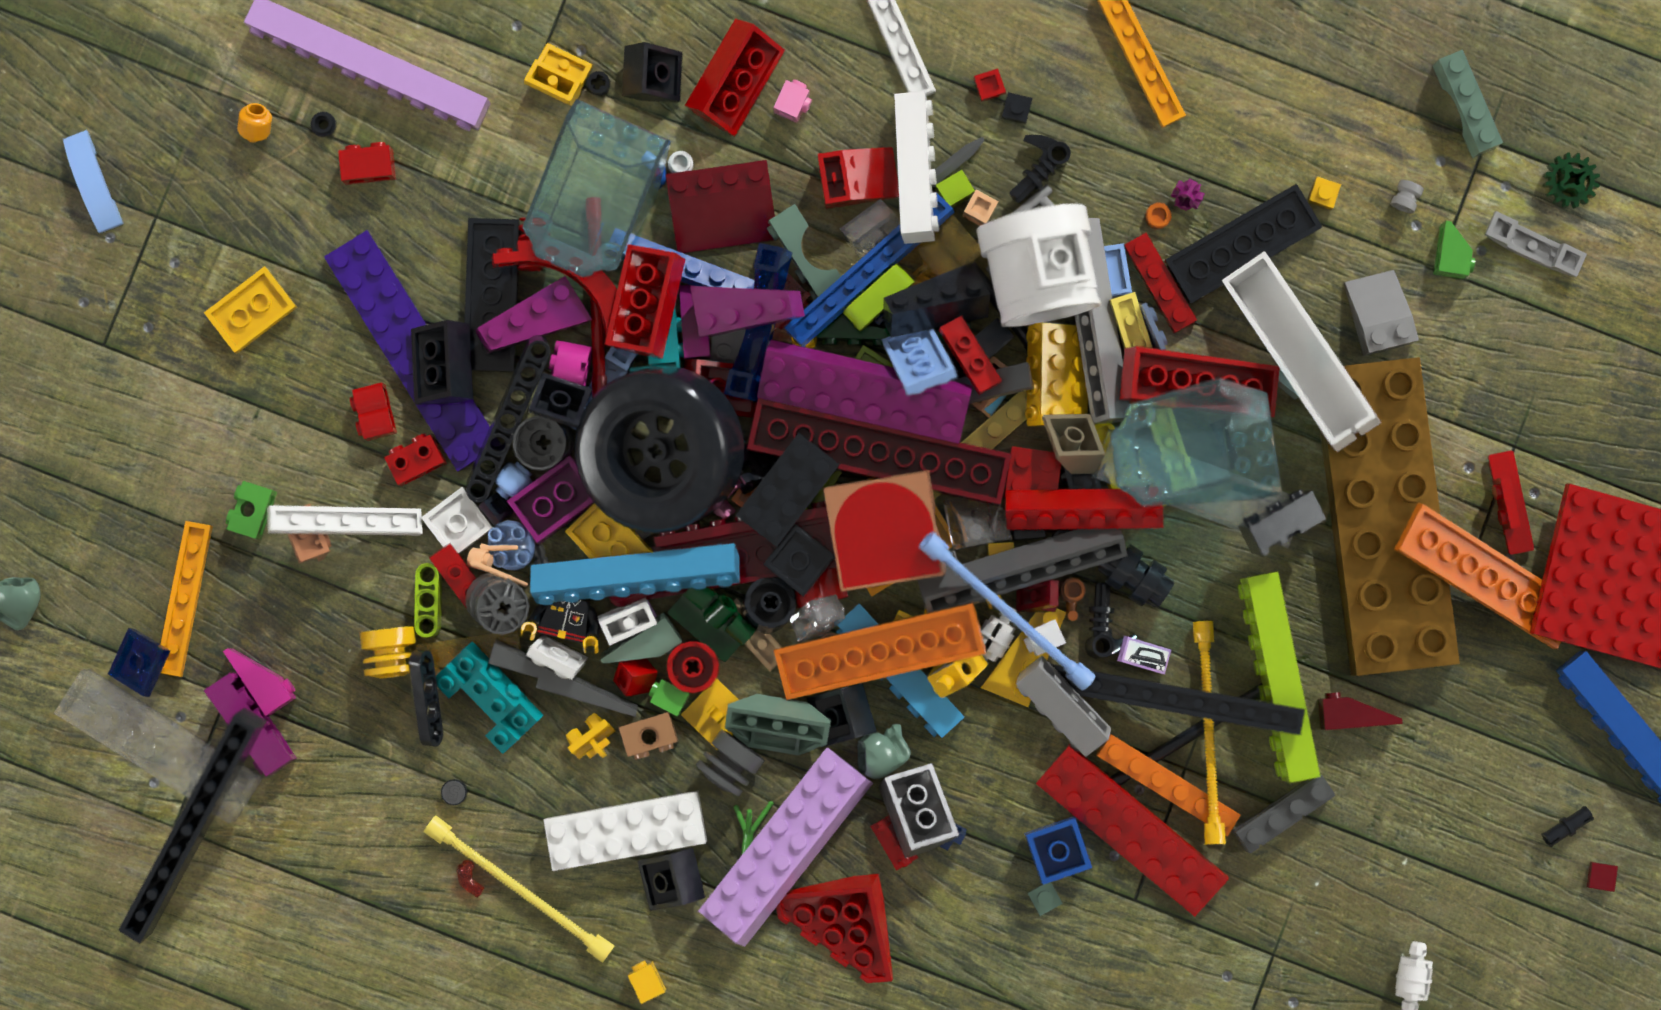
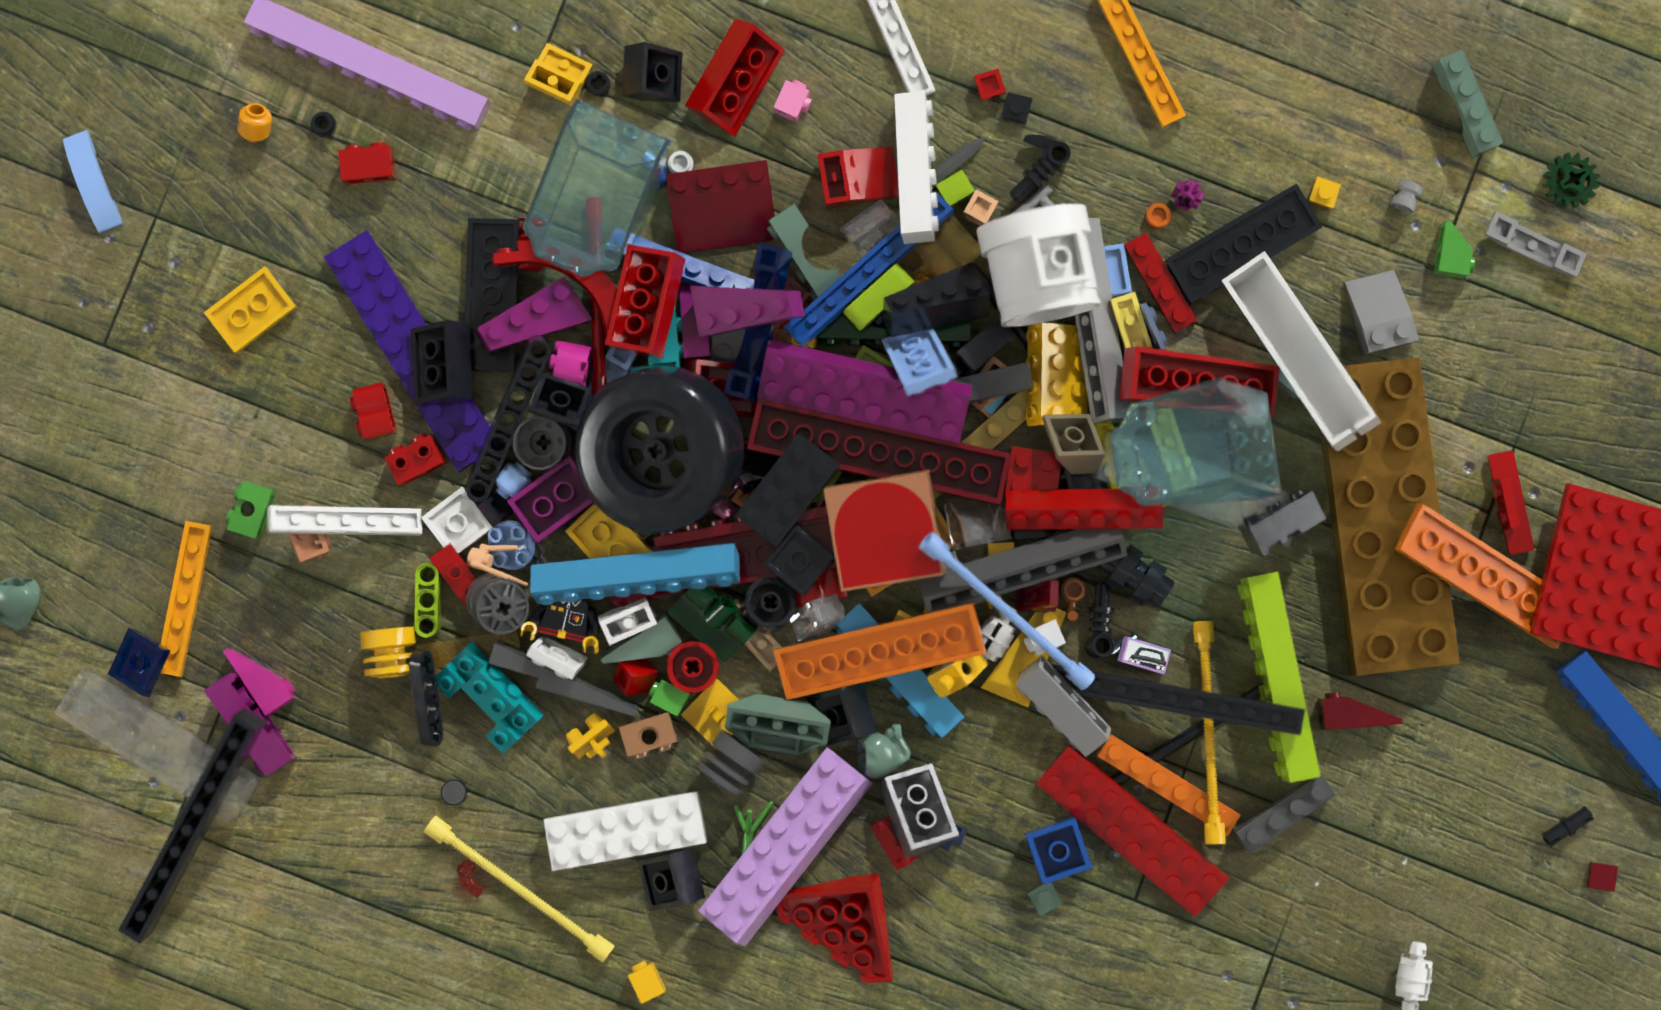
red plate [939,316,1002,395] -> none

